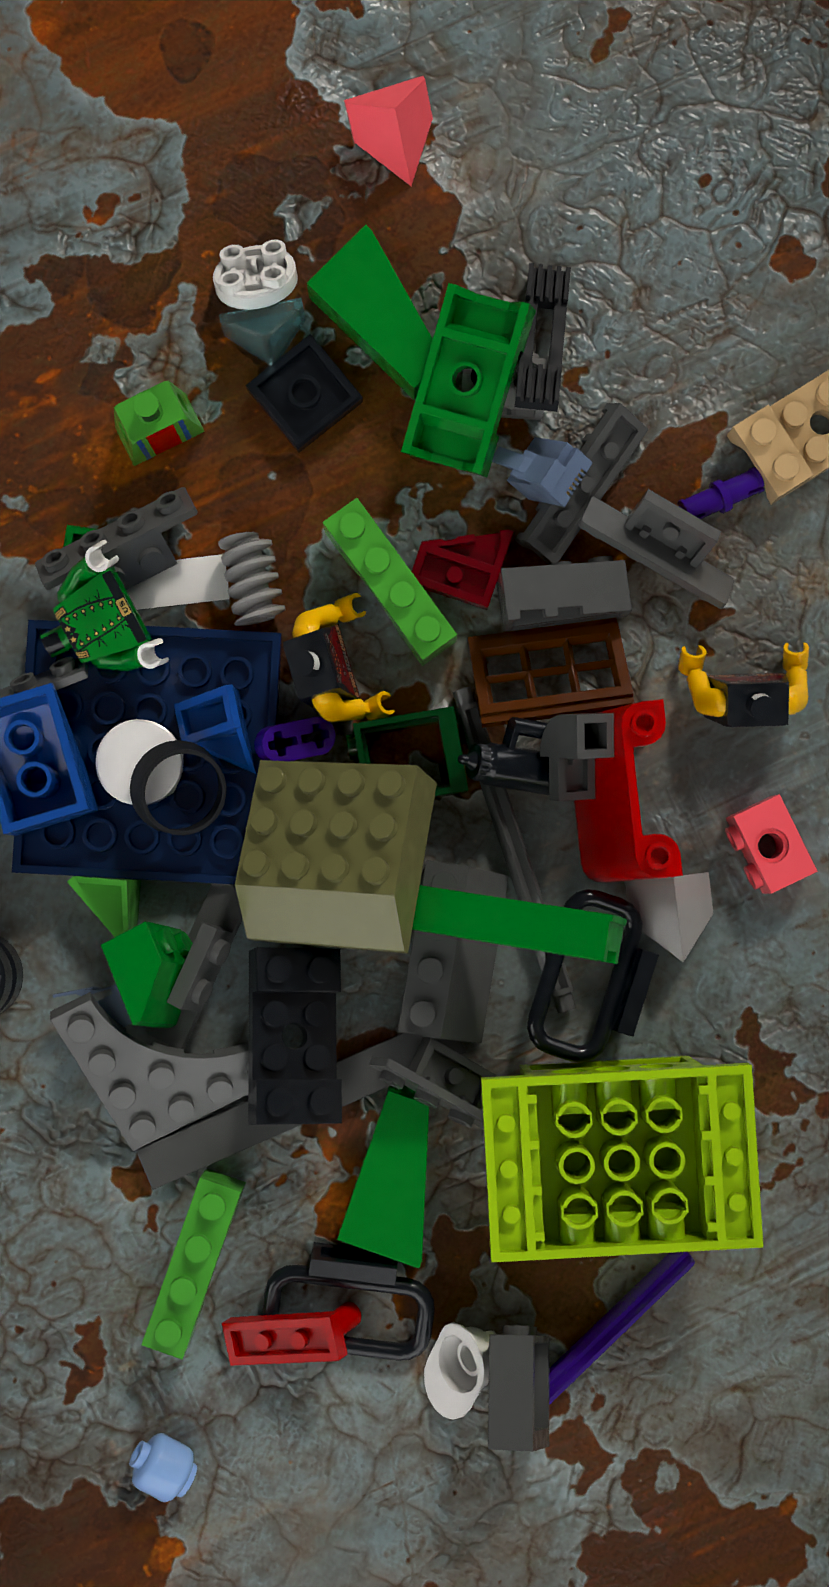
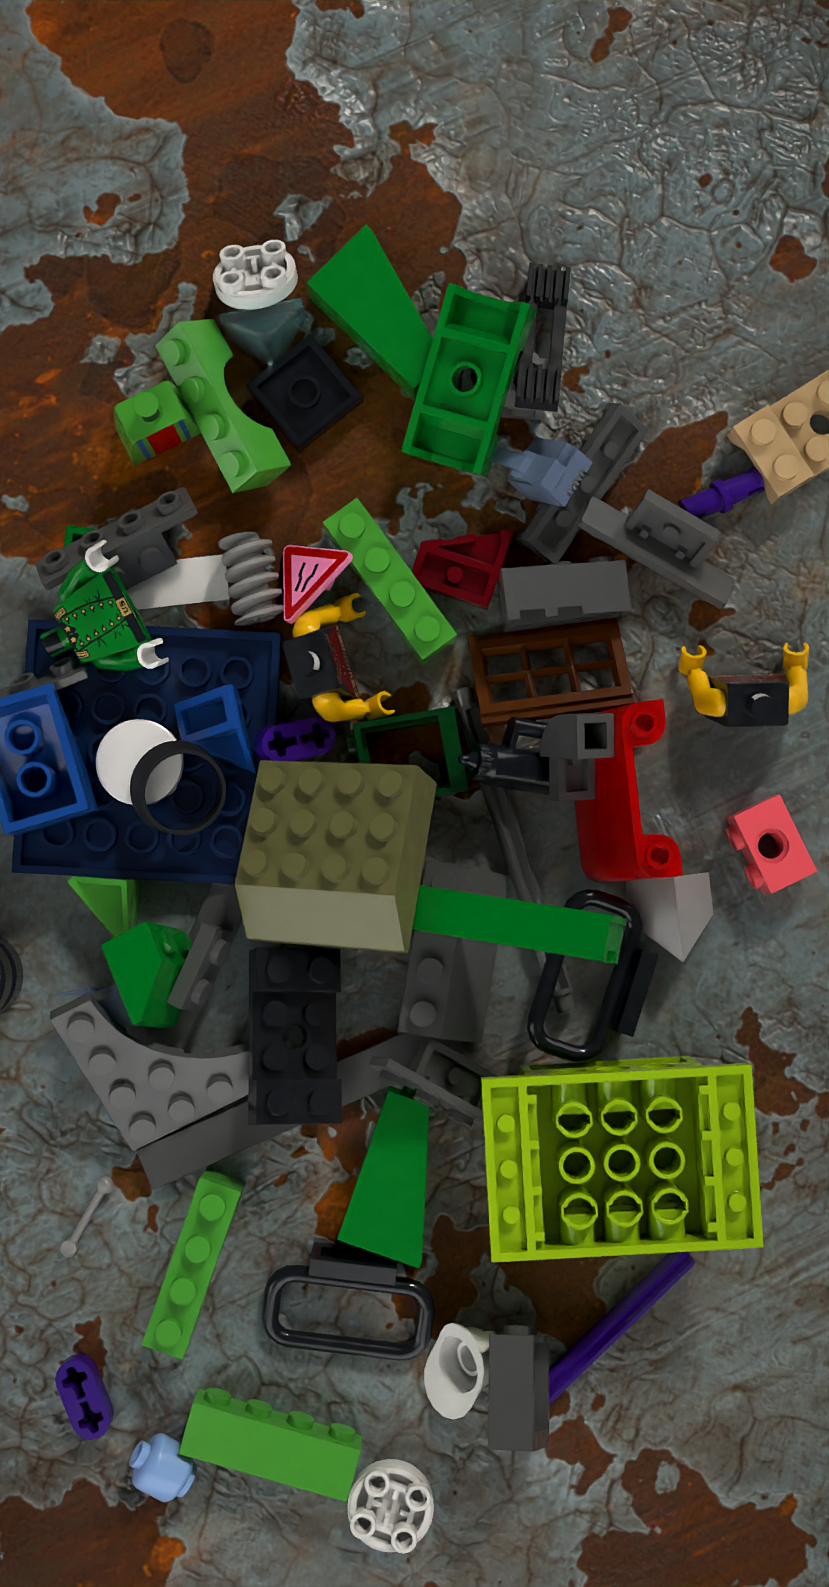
red piece [221,1302,362,1366] -> none
coral slope [344,76,433,187] -> none
none -> dark purple beam [55,1354,114,1440]
none -> light grey hinge [60,1176,114,1257]
none -> bright green arch [155,319,291,493]
none -> bright green brick [178,1387,362,1502]
none -> piece [283,545,353,624]
none -> white tile [348,1459,434,1554]

